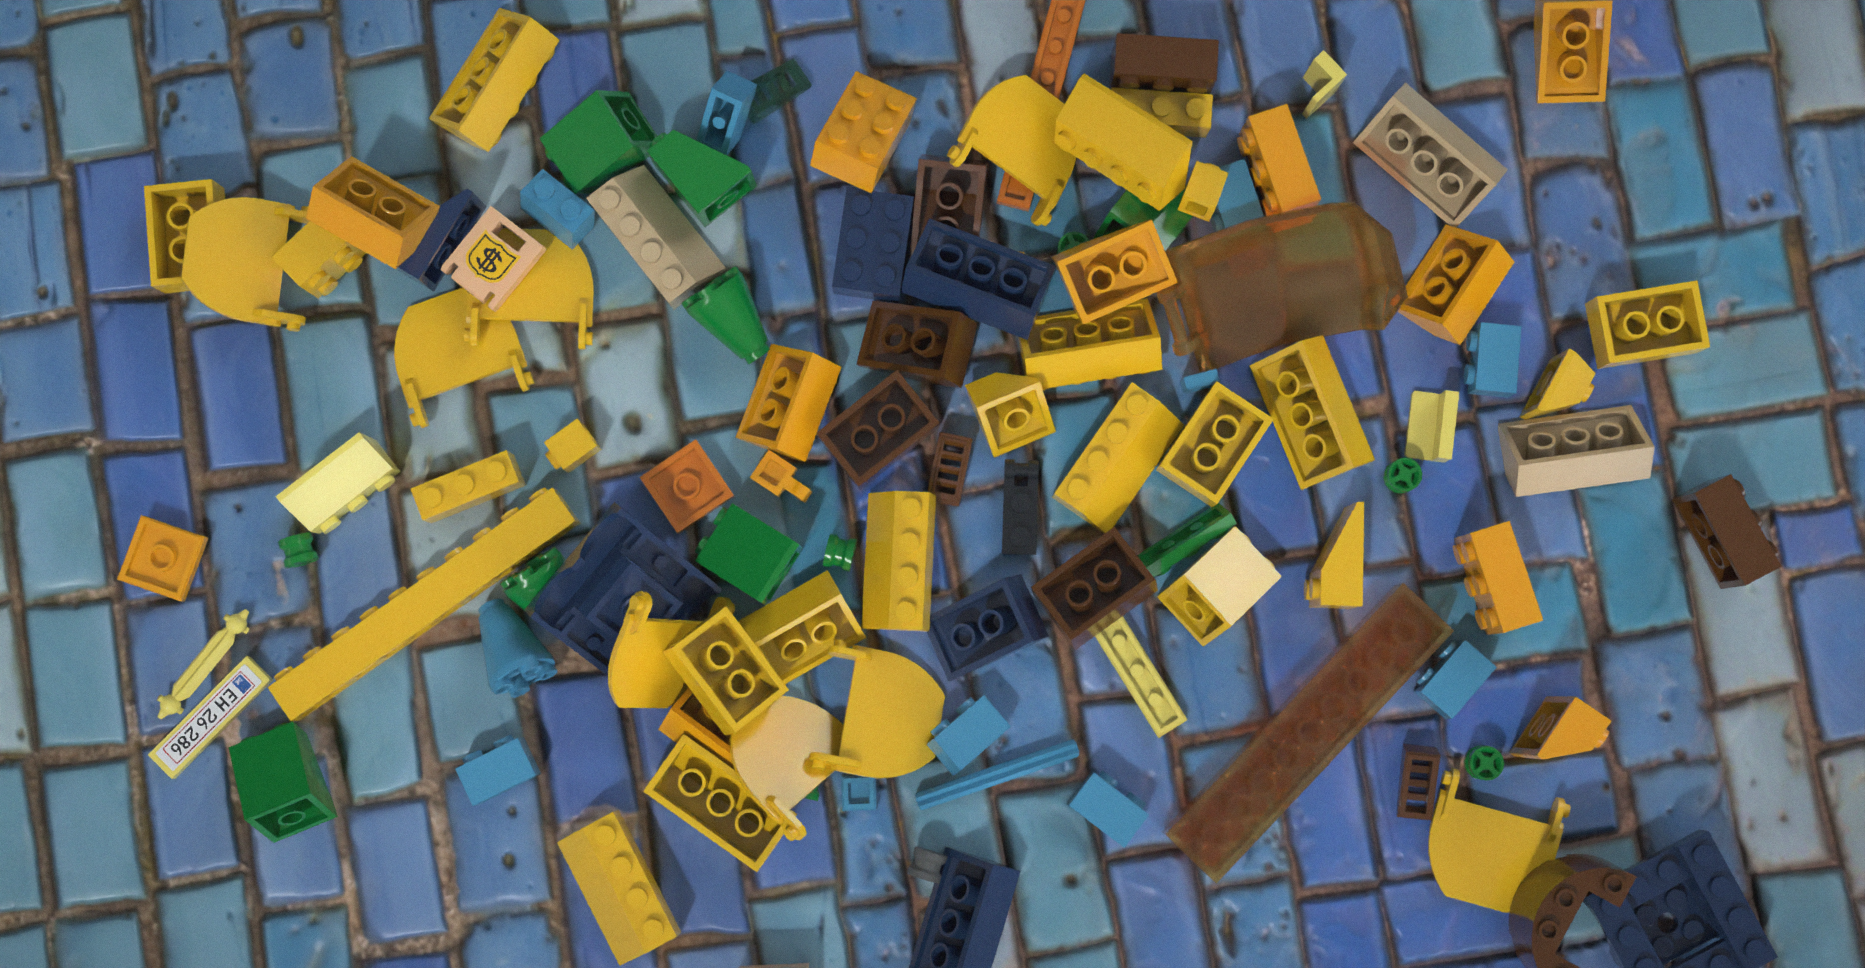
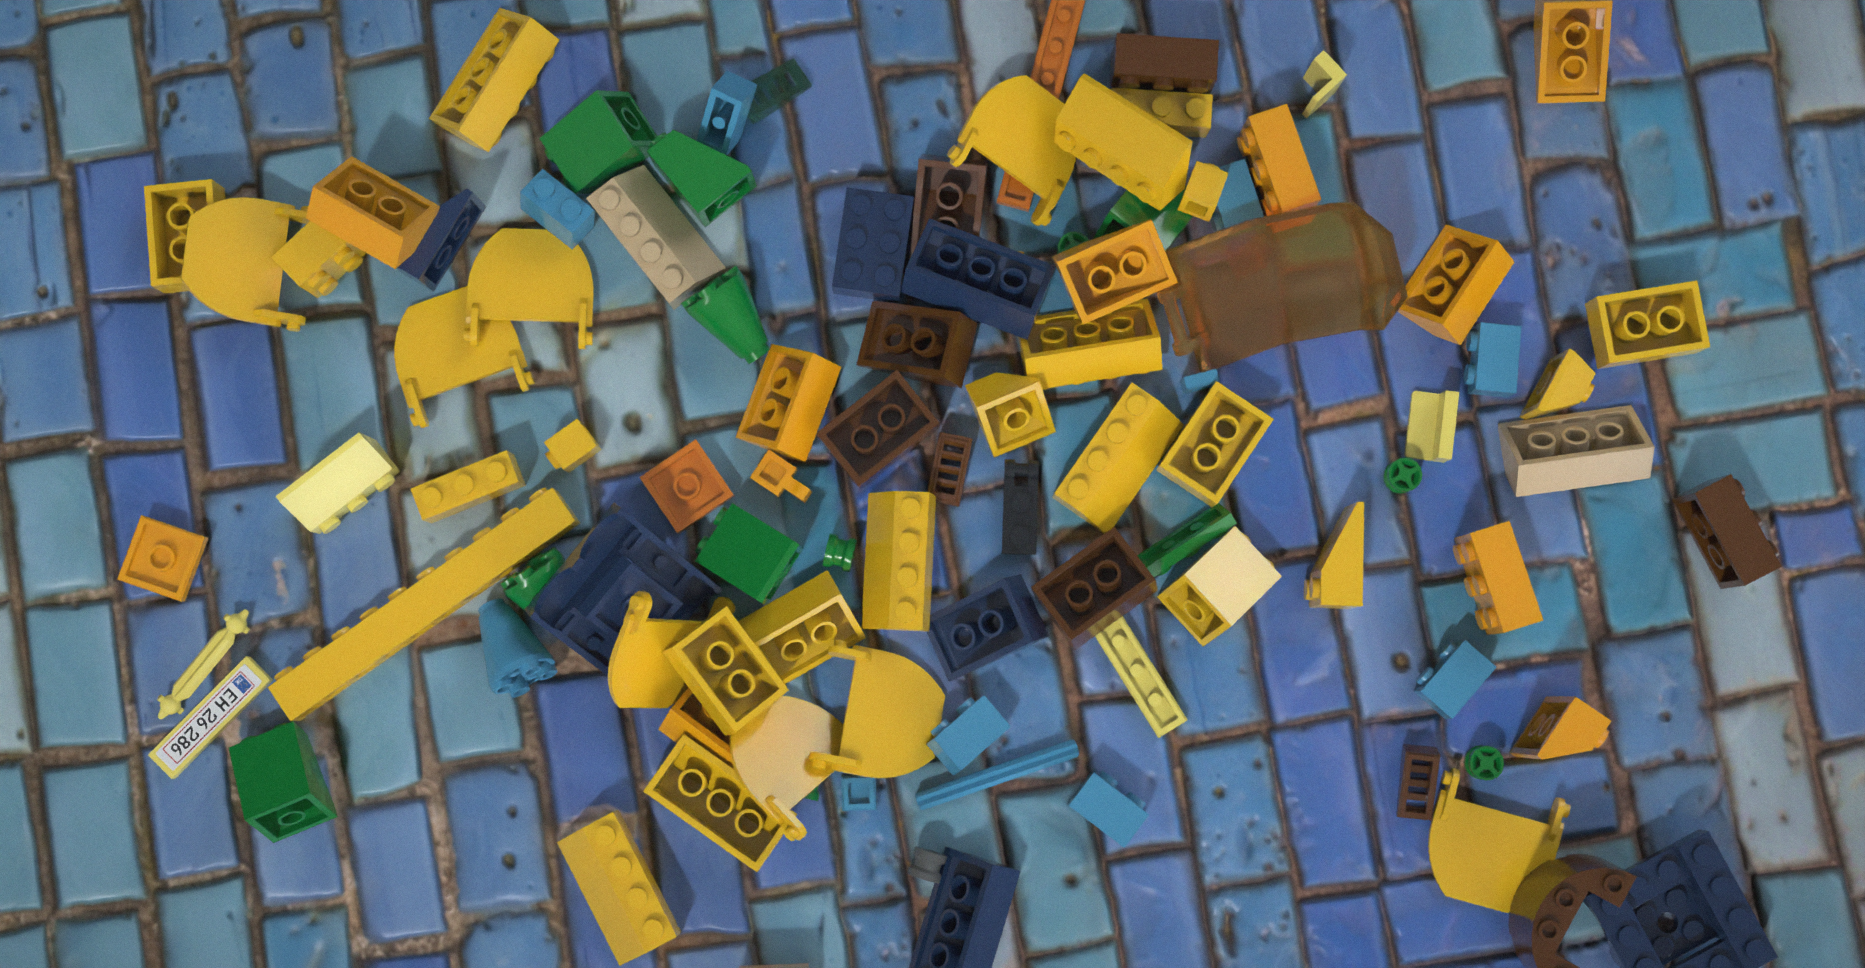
green wheel [278,532,319,569] -> none
light nougat container [441,206,546,312] -> none
dark azure brick [455,734,541,806] -> none
light orange brick [810,71,917,194] -> none
clear orange brick [1162,583,1454,884] -> none
yellow slope [1249,335,1375,490] -> none
tan slope [1353,82,1508,228] -> none

